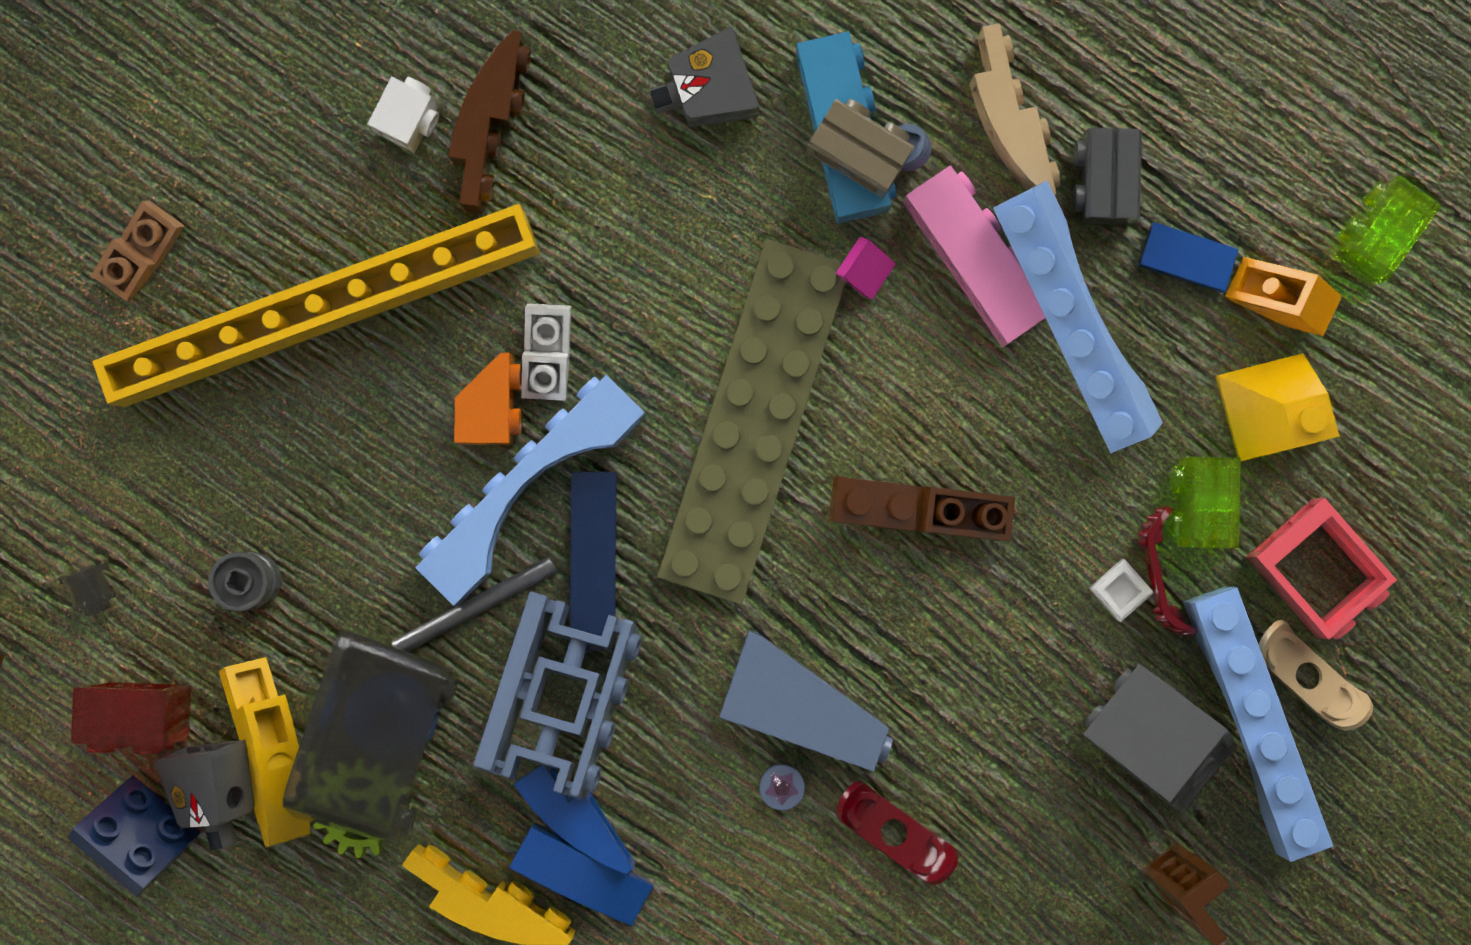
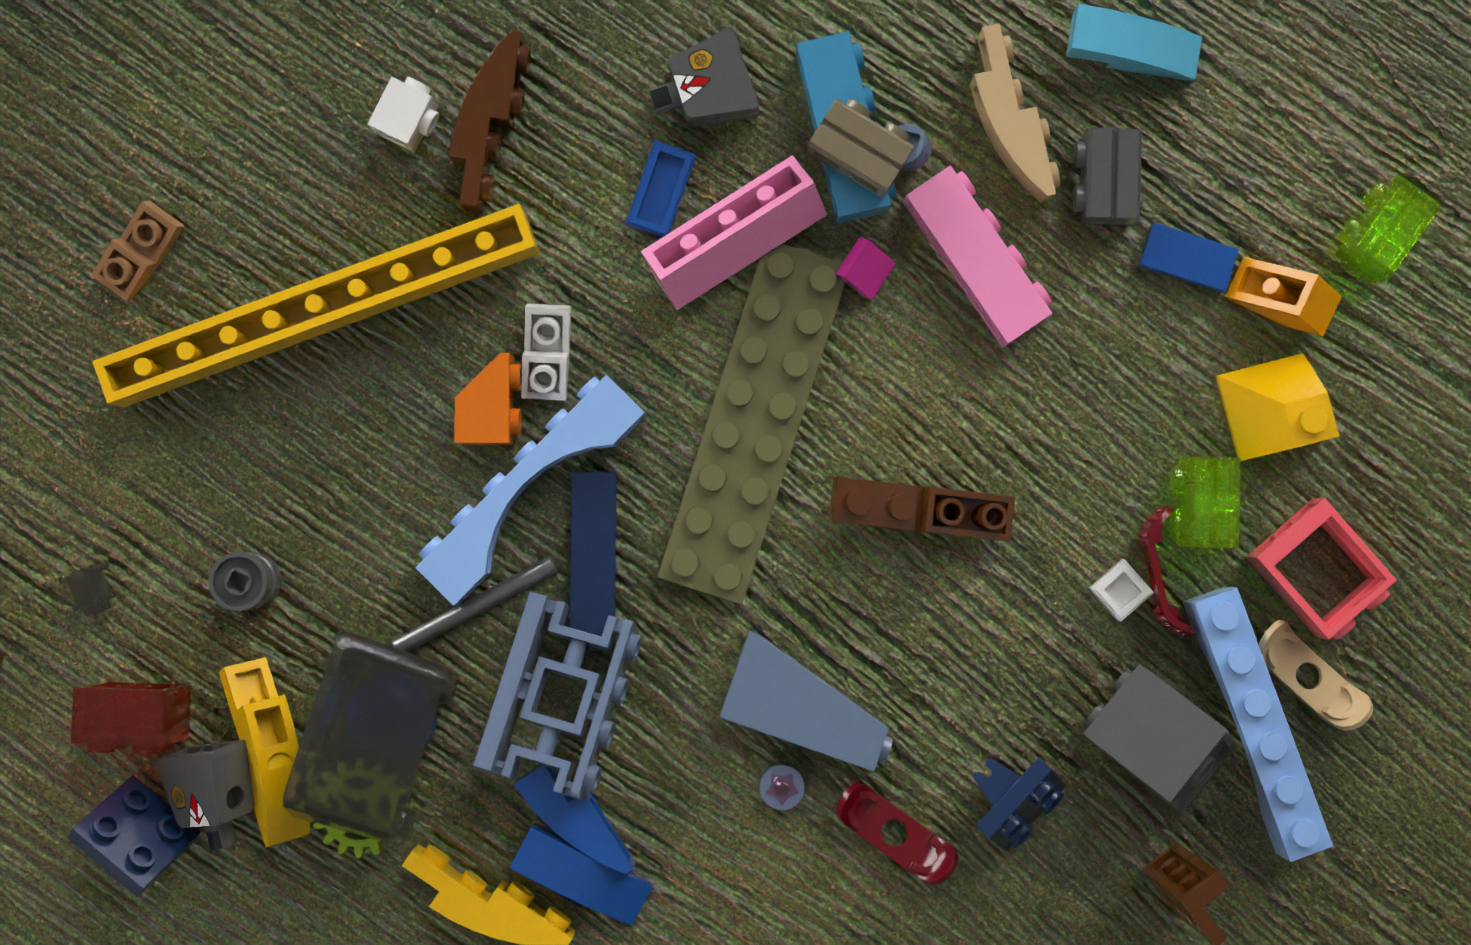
light blue arch [993,181,1163,453] -> none
none -> blue tile [625,140,697,238]
none -> bright pink brick [641,155,827,310]
none -> dark blue plate [973,757,1066,851]
none -> medium azure slope [1066,4,1202,82]

